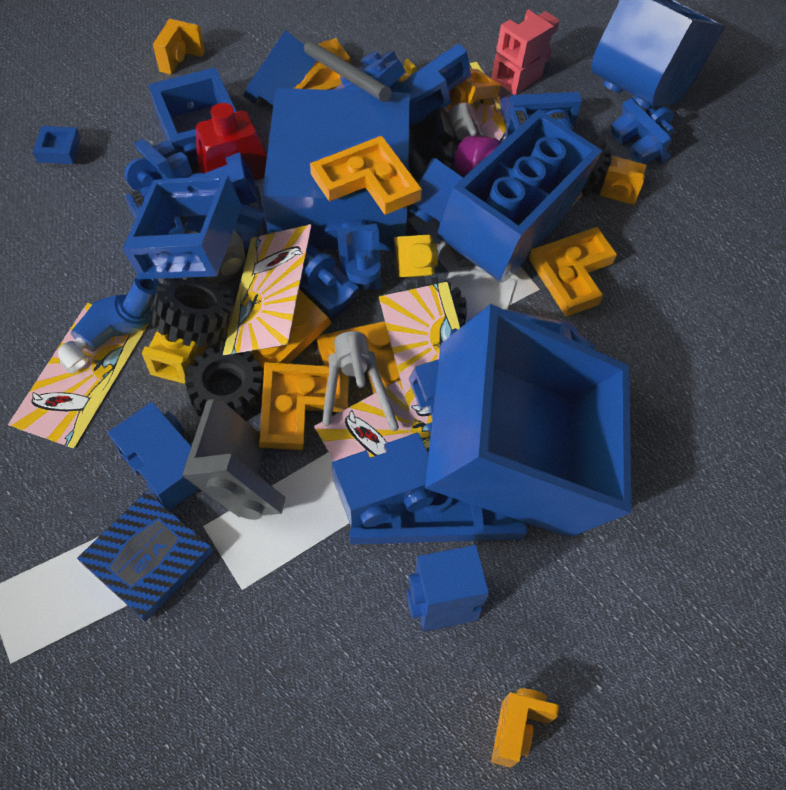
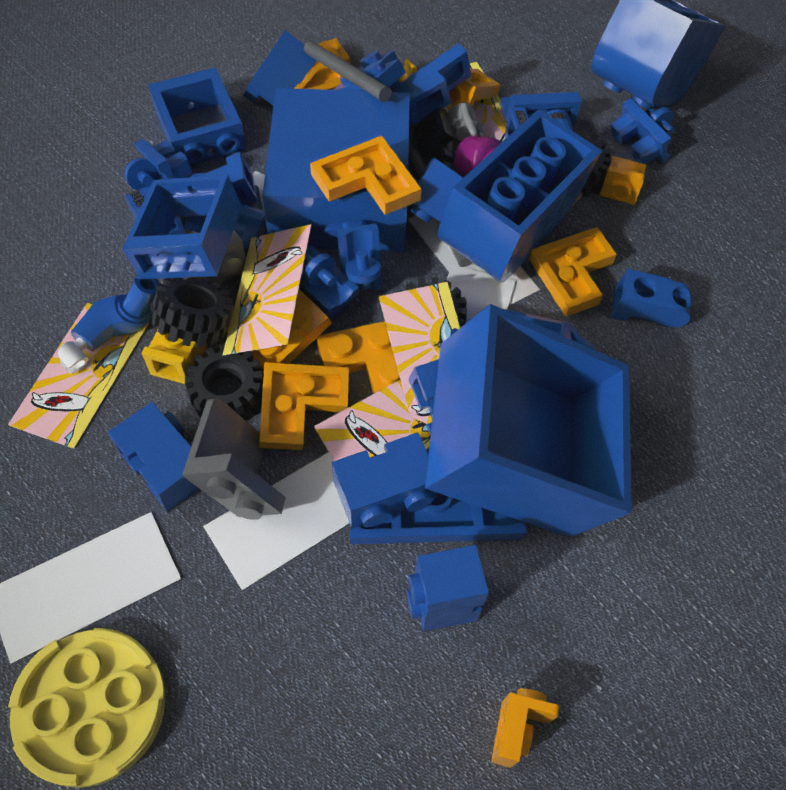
blue plate [33,126,81,164] -> none
tile [77,492,213,622] -> none
light orange bracket [153,18,205,75] -> none
red torso [196,103,267,181] -> none
light grey plant [322,331,399,431] -> none
yellow brick [394,235,438,277] -> none
coral hips [491,9,559,95] -> none
none -> light yellow tile [8,628,165,788]
none -> blue leg [611,268,692,328]

